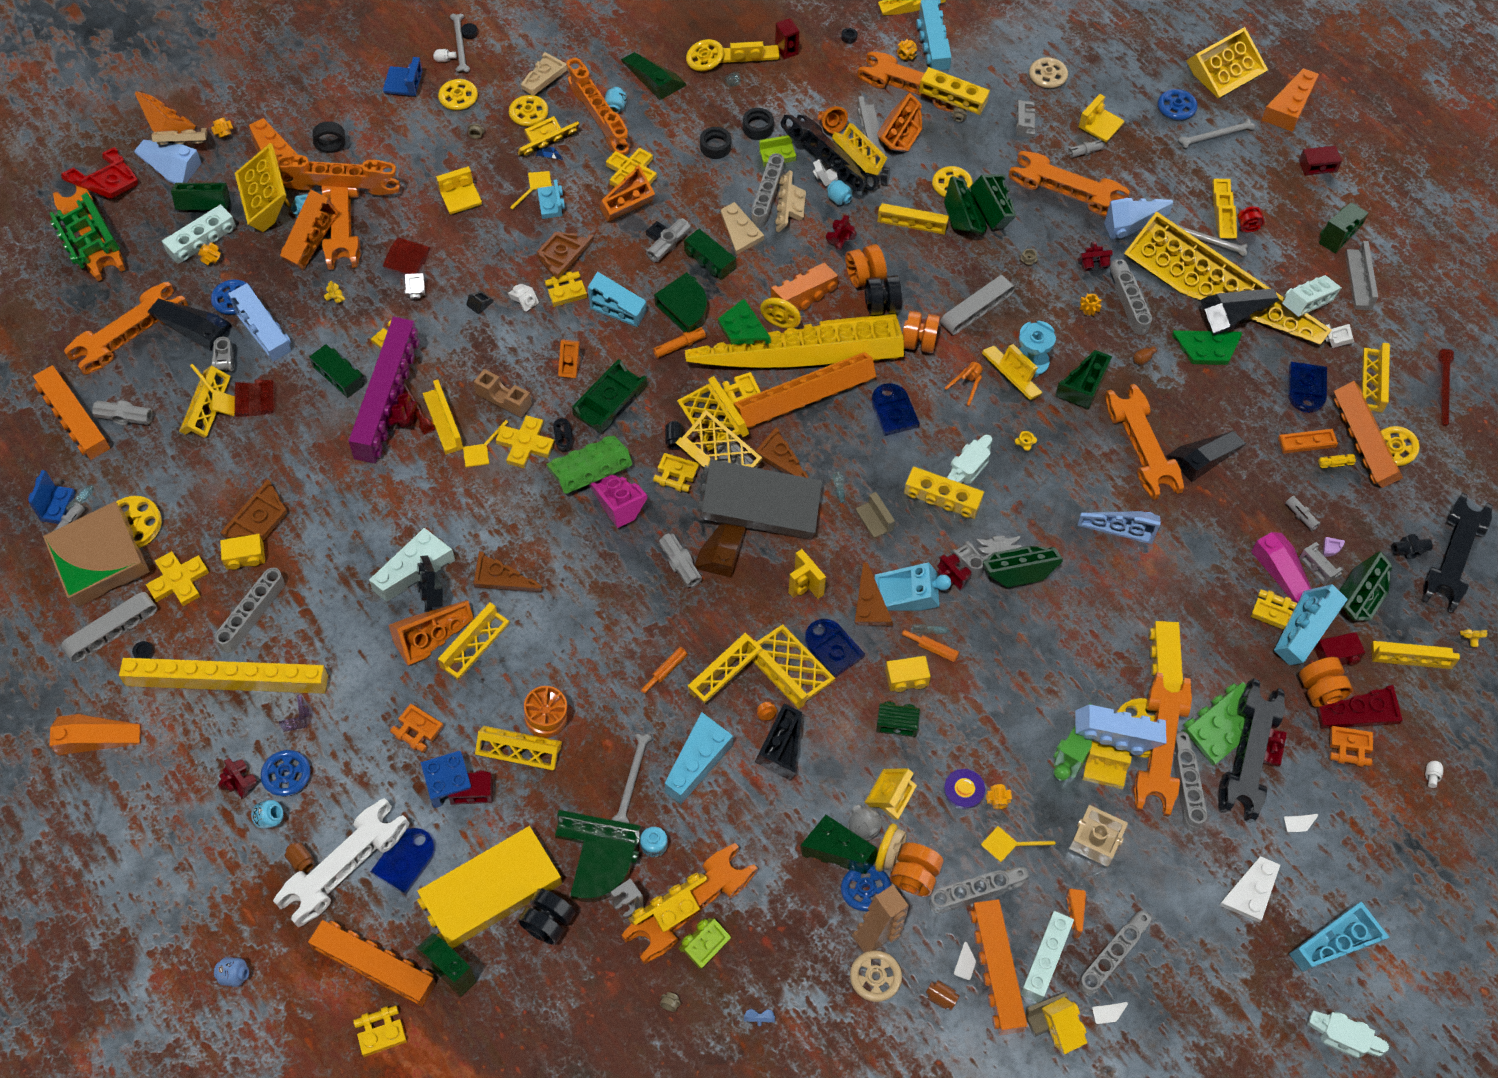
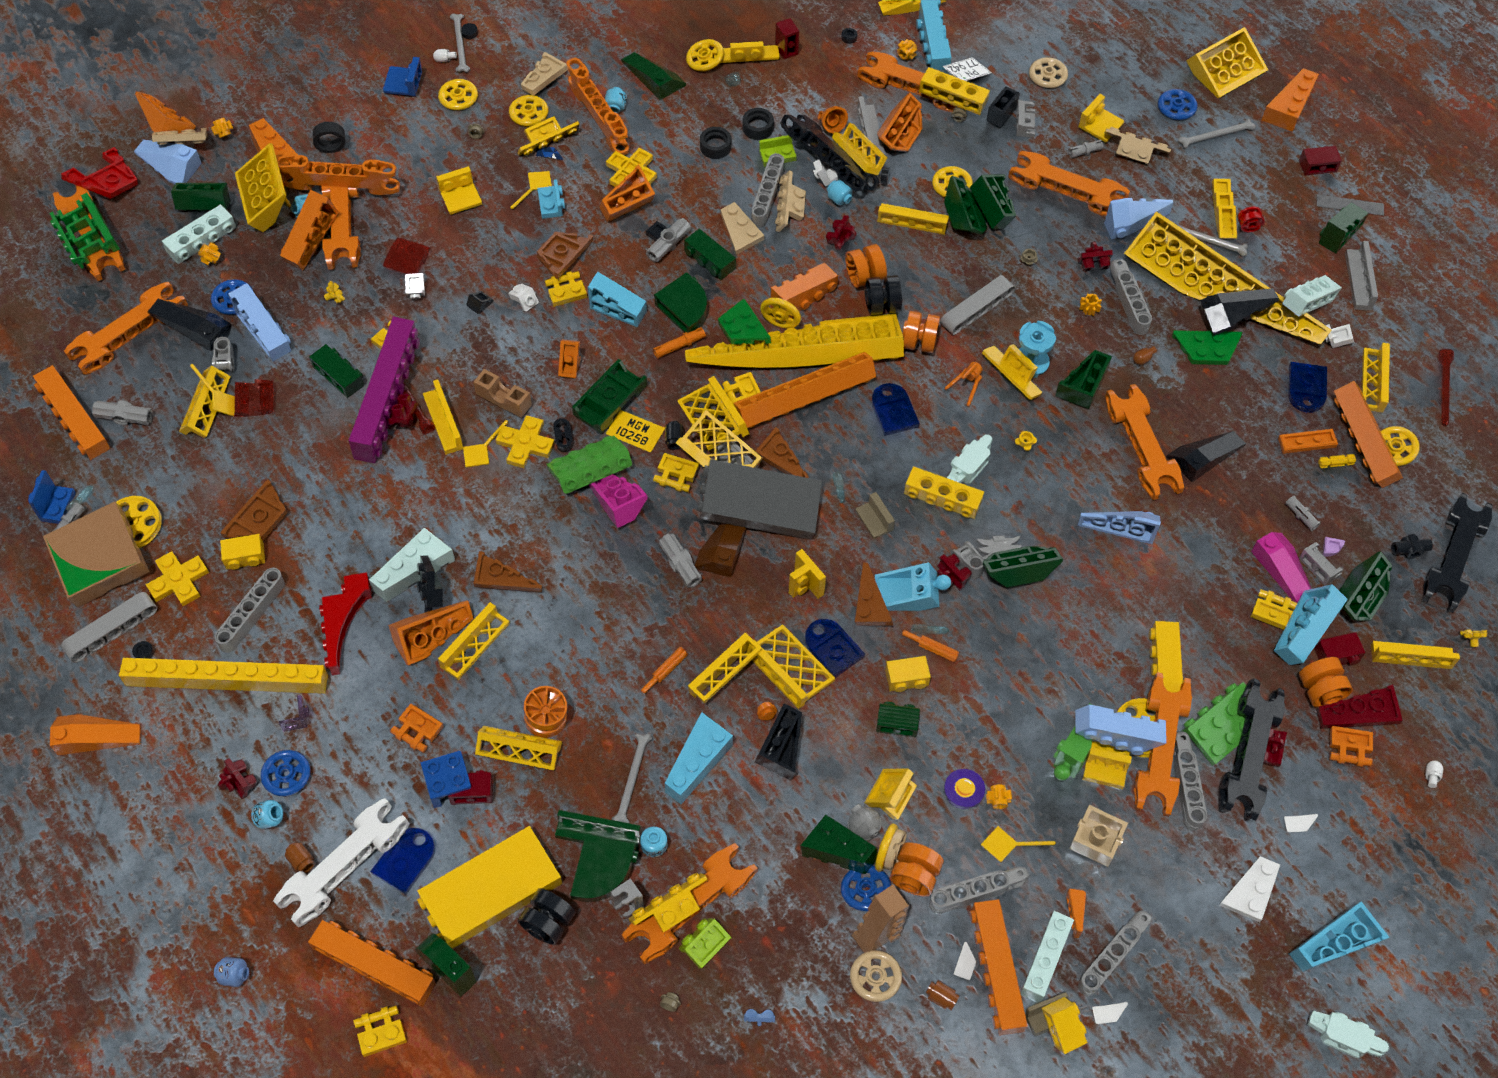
none -> red arch [319,572,372,676]
none -> yellow sticker [606,410,665,452]
none -> white sticker [942,58,992,81]
none -> black brick [986,86,1020,128]
none -> tan bracket [1104,127,1171,164]
none -> flat silver sticker [1317,194,1384,216]

